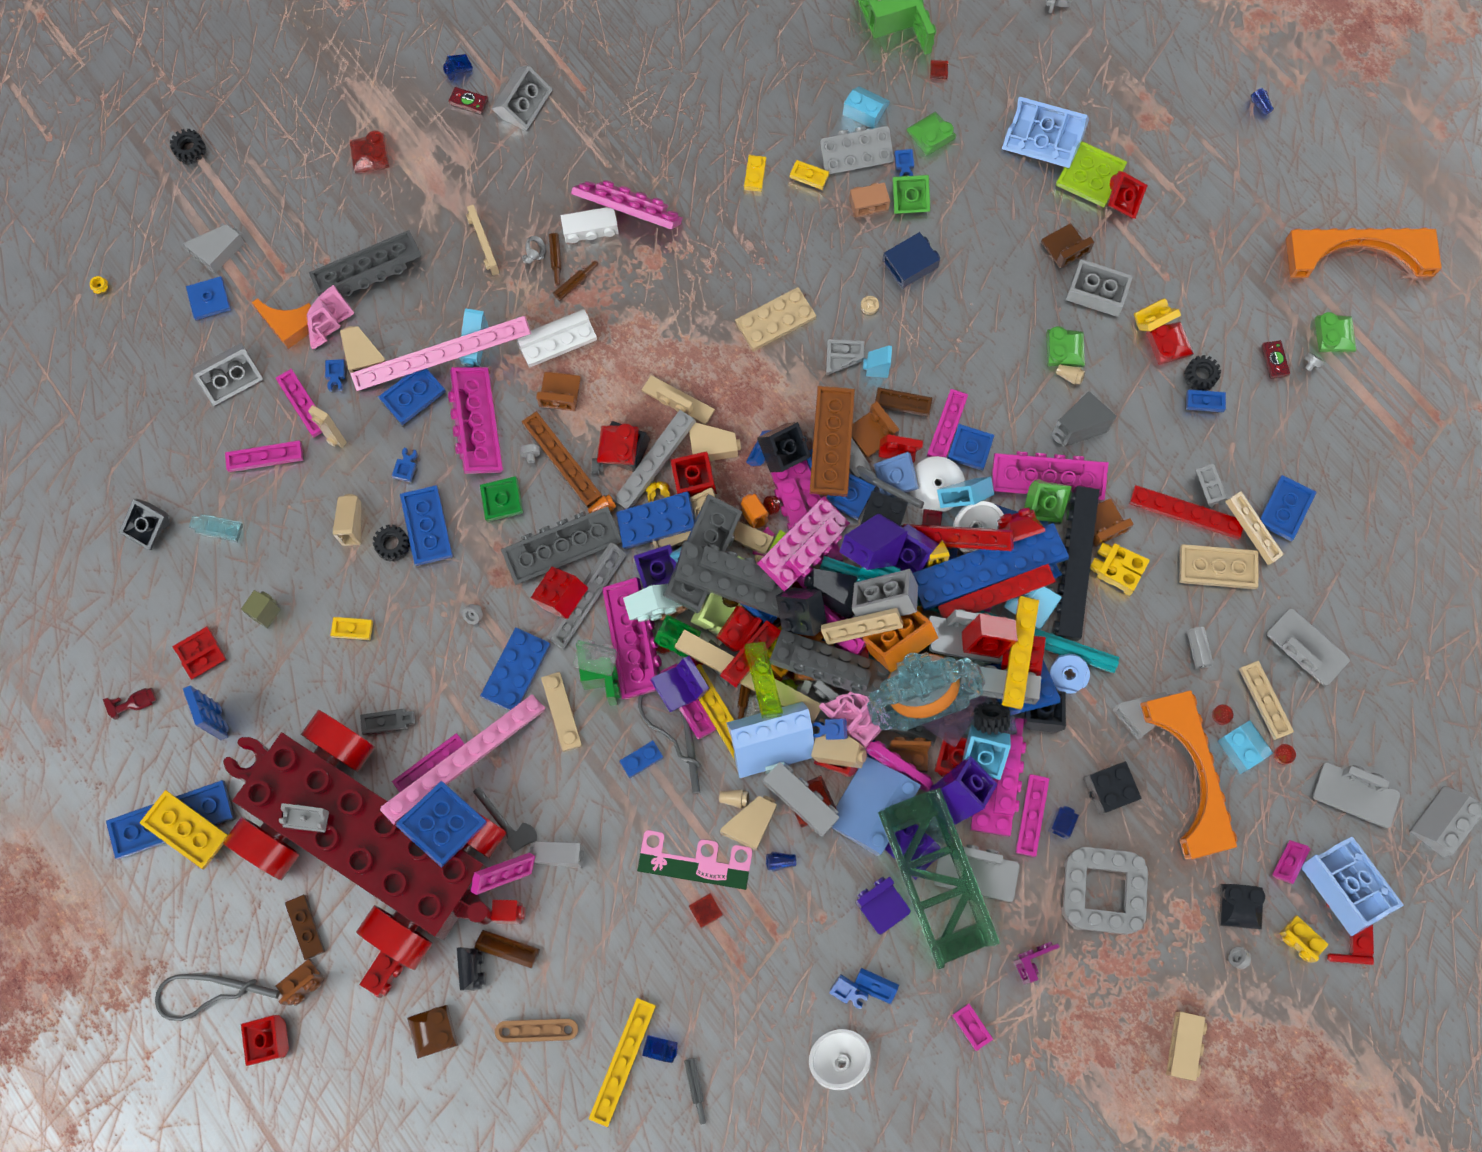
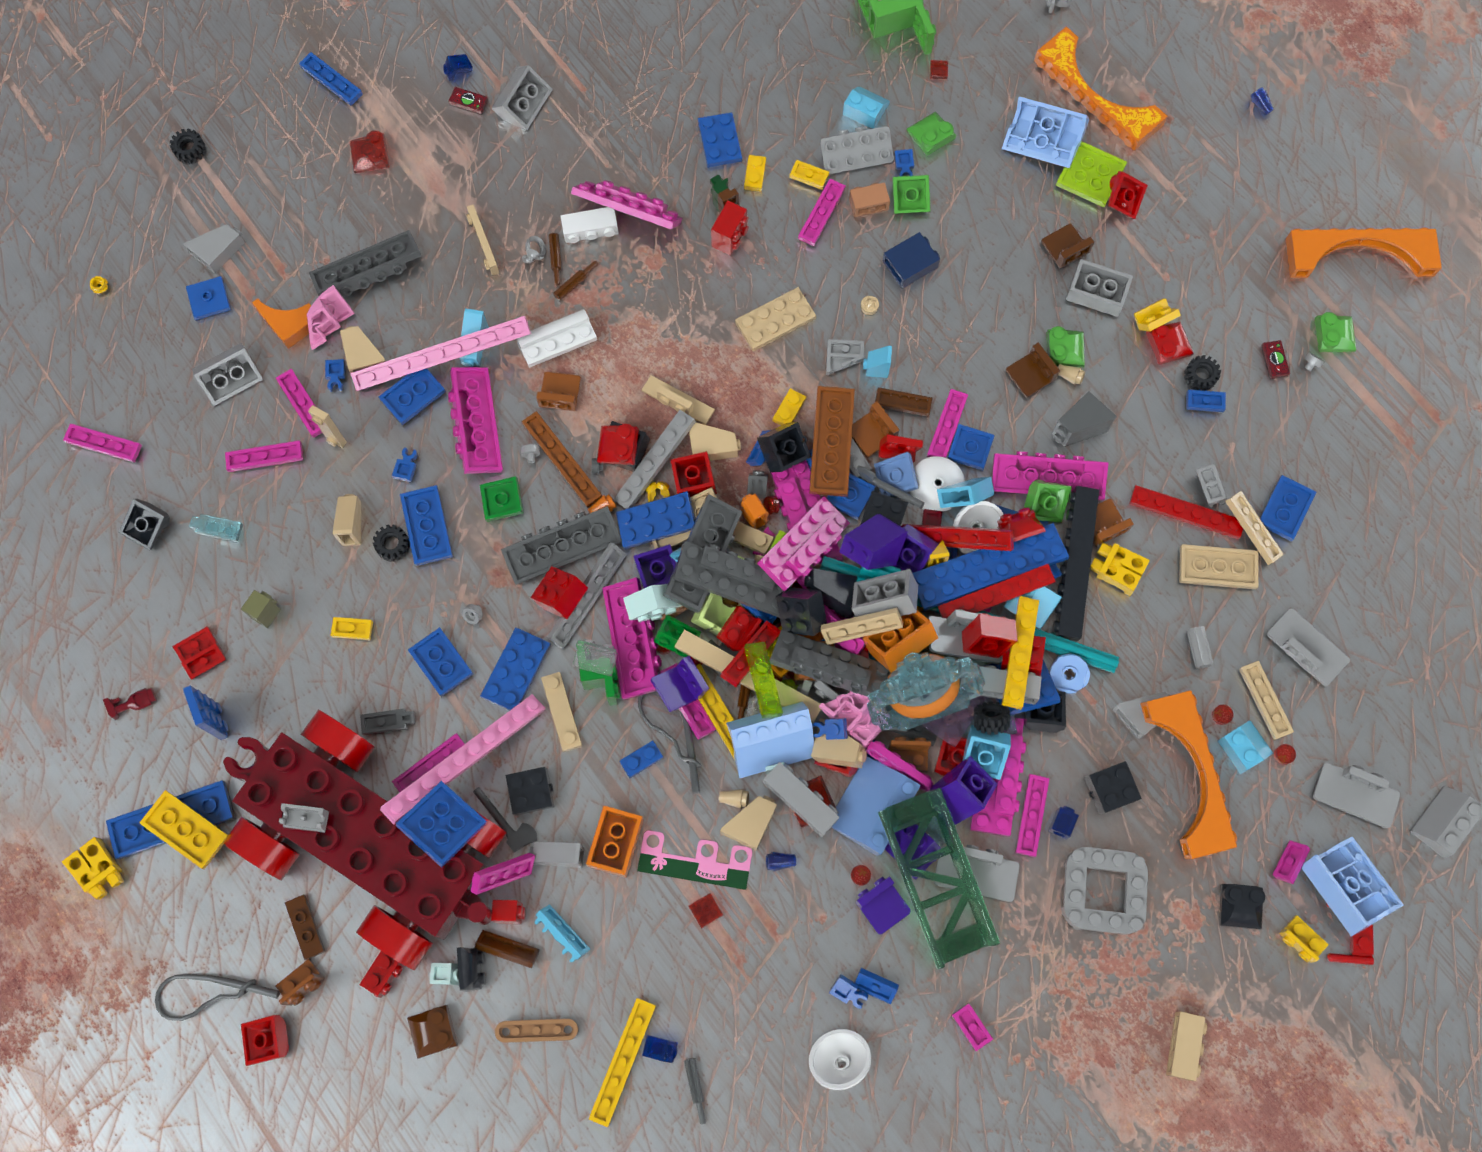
magenta bracket [1014,942,1060,984] -> none
light grey tile [1229,947,1251,969] -> none
none -> yellow hips [61,837,124,900]
none -> dark pink plate [63,423,142,463]
none -> blue plate [299,52,363,106]
none -> blue plate [408,627,473,697]
none -> light aqua bracket [430,963,459,985]
none -> black brick [505,767,554,816]
none -> medium azure plate [535,904,590,962]
none -> orange brick [586,806,644,878]
none -> blue plate [698,112,742,168]
none -> hips [710,175,739,213]
none -> red brick [711,201,749,256]
none -> dark grey bracket [747,470,768,499]
none -> yellow plate [772,388,806,425]
none -> dark pink plate [798,179,846,246]
none -> clear red tile [851,865,871,886]
none -> reddish brown bracket [1006,342,1060,398]
none -> orange arch [1034,26,1168,151]

